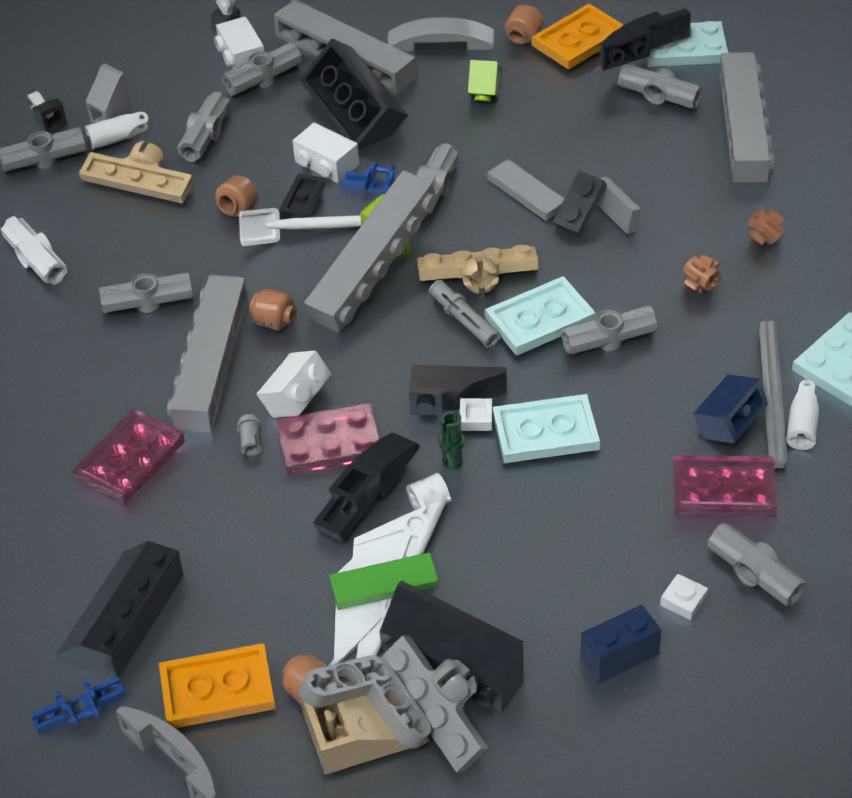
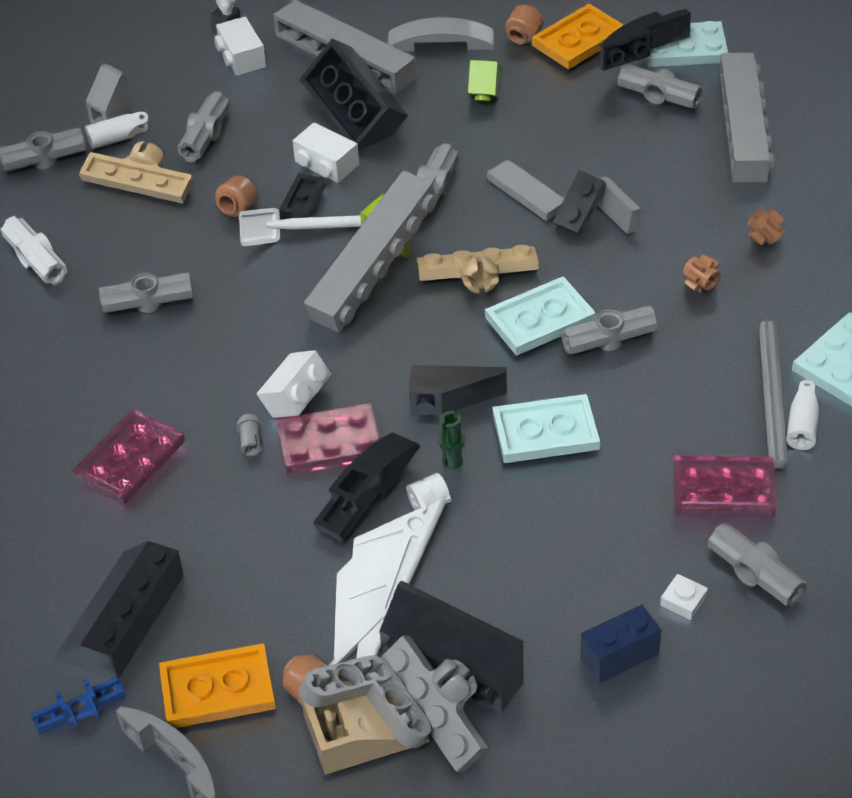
pearl dark grey piece [27,91,68,133] -> none
light grey brick [167,275,248,433] -> none
light grey piece [222,42,302,97] -> none
nougat head [249,288,297,331] -> none
bright green tile [329,552,438,610] -> none
blue piece [342,161,397,195] -> none
light grey pin [429,280,501,348] -> none
white plate [460,398,492,431] -> none
dark blue brick [693,374,768,444] -> none

